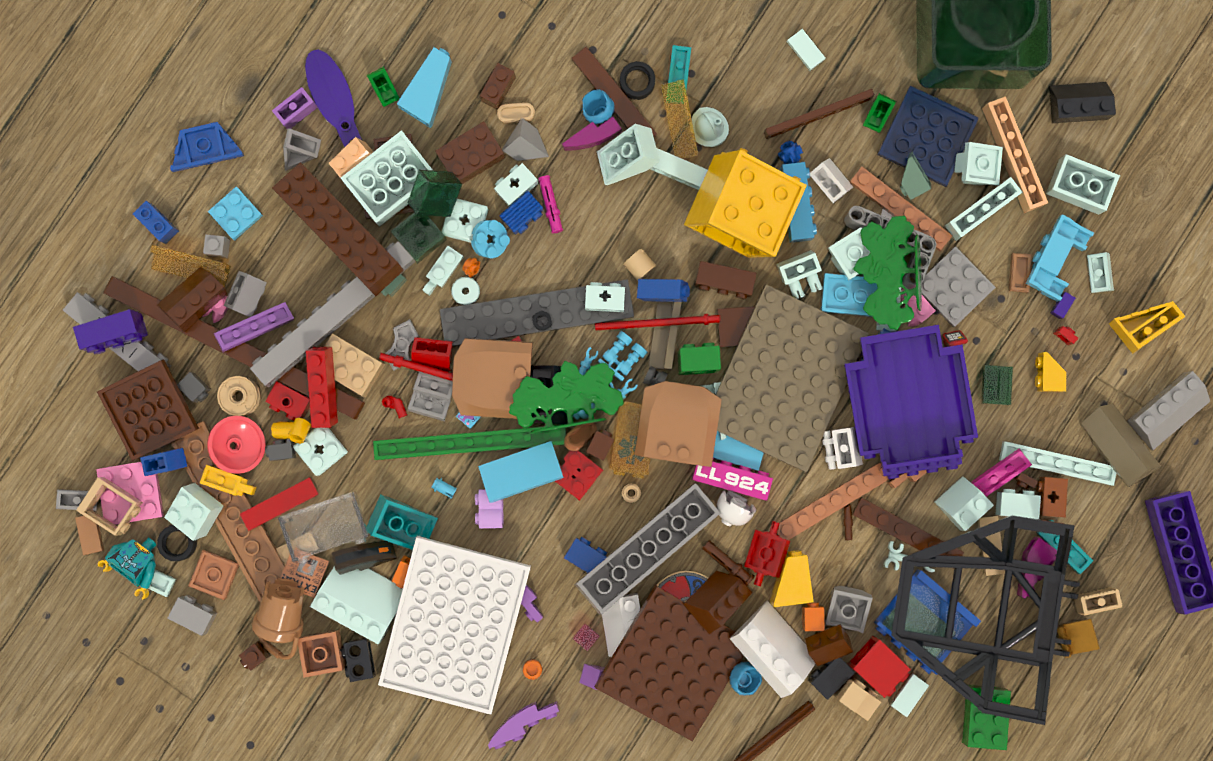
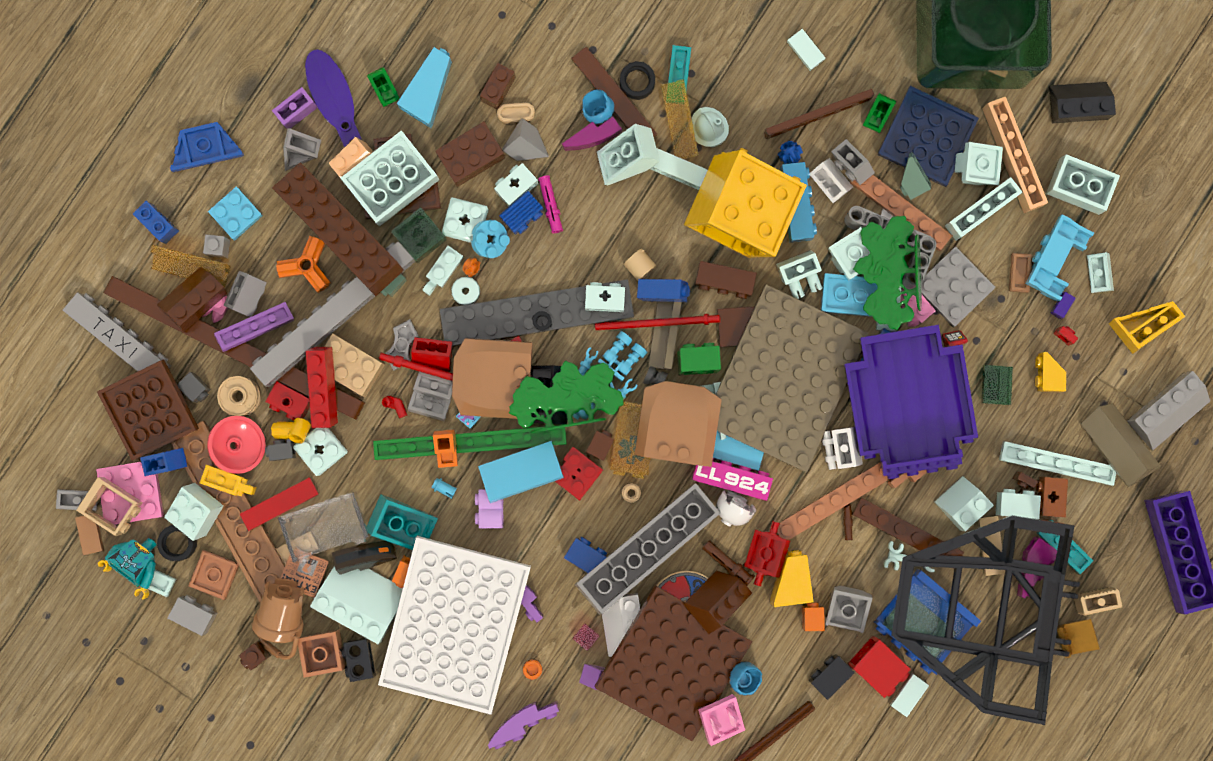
dark purple brick [73,309,148,354] -> none
clear green brick [407,169,462,217] -> none
nougat tile [564,420,597,451] -> none
white slope [729,601,816,698] -> none
reddish brown brick [805,624,853,666] -> none
tan brick [833,677,881,721] -> none
green brick [962,685,1011,750] -> none
dark pink plate [971,448,1032,497] -> none
none -> orange piece [276,236,331,293]
none -> orange brick [433,430,458,468]
none -> bright pink plate [698,694,745,746]
none -> light grey brick [831,139,875,185]

